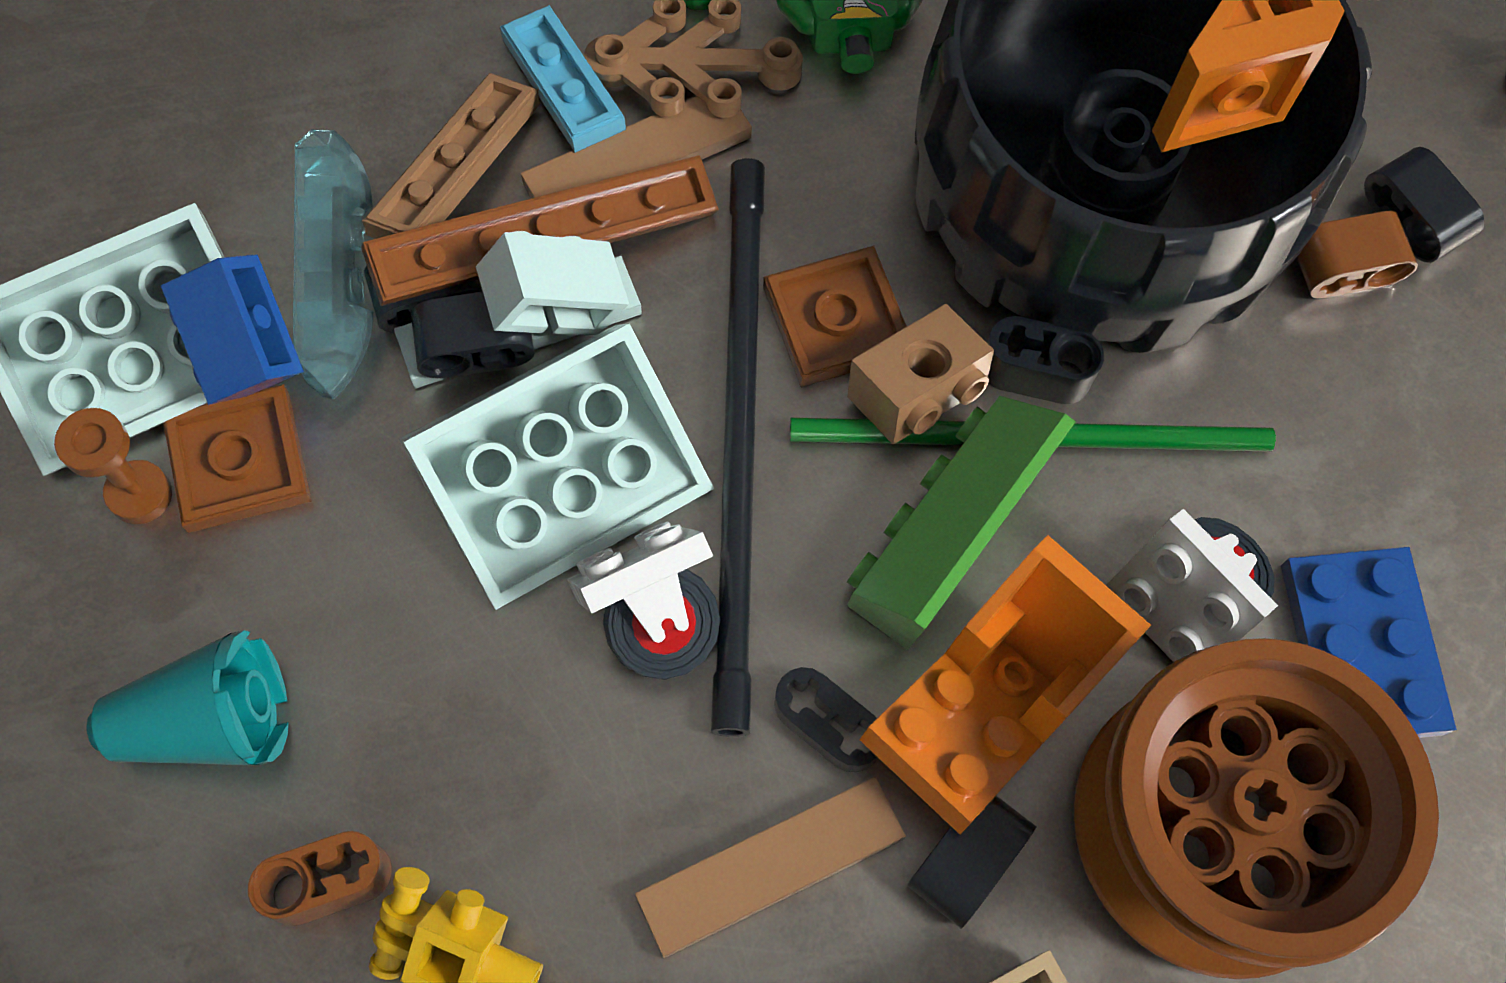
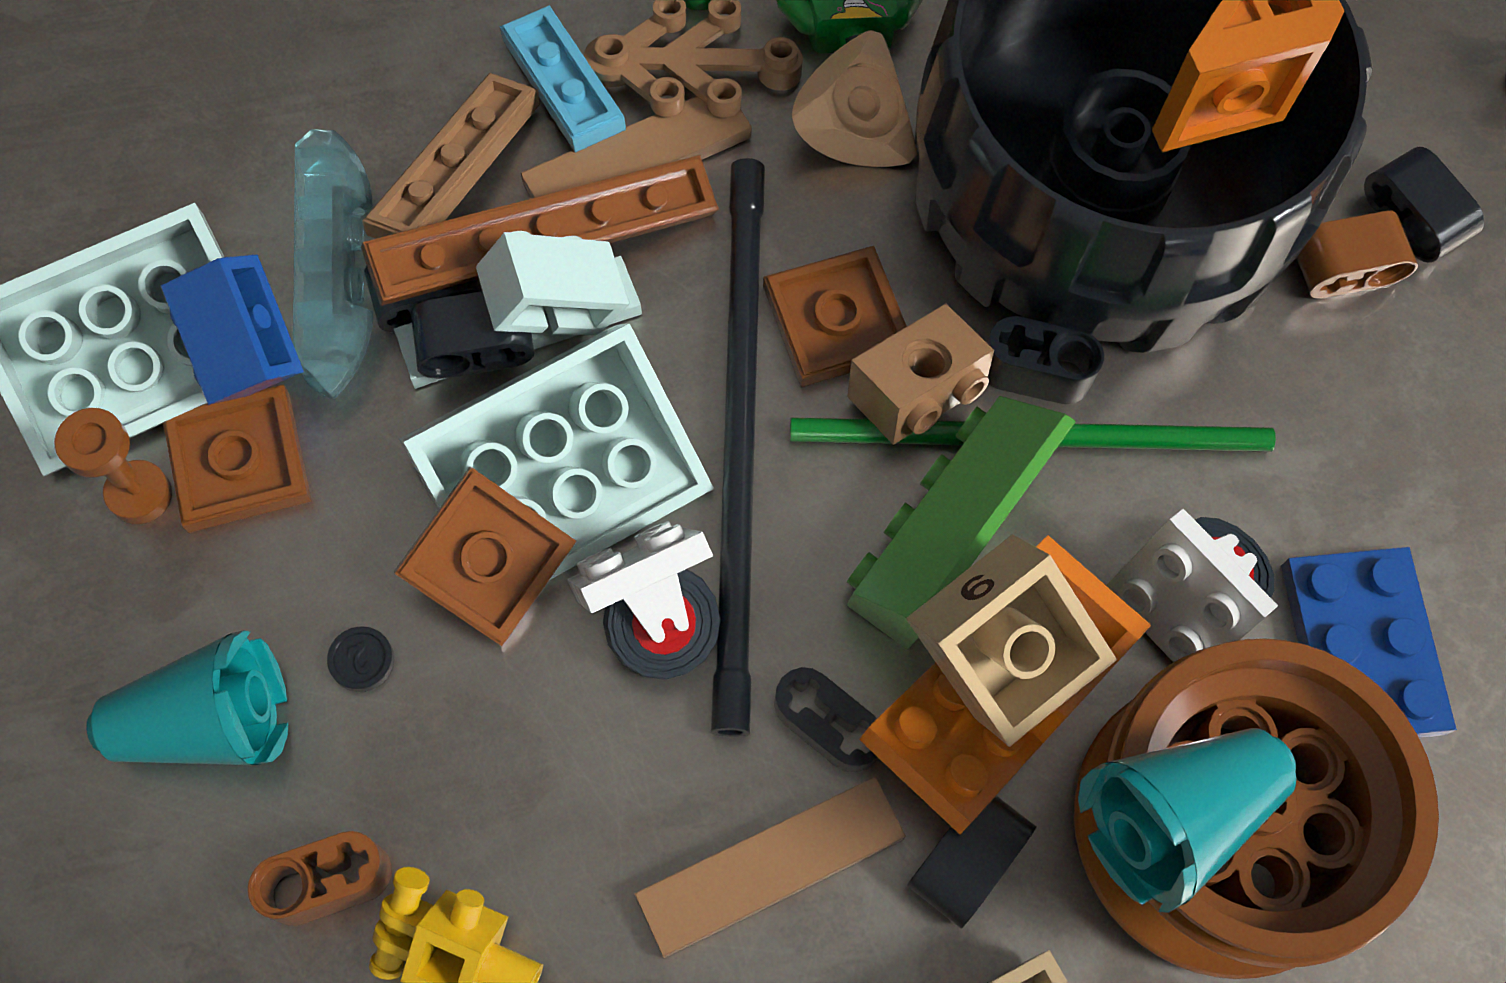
none -> black piece [327,626,394,692]
none -> dark orange tile [394,466,577,646]
none -> light nougat hat [792,30,917,167]
none -> tan brick [905,534,1117,747]
none -> teal cone [1078,728,1296,913]

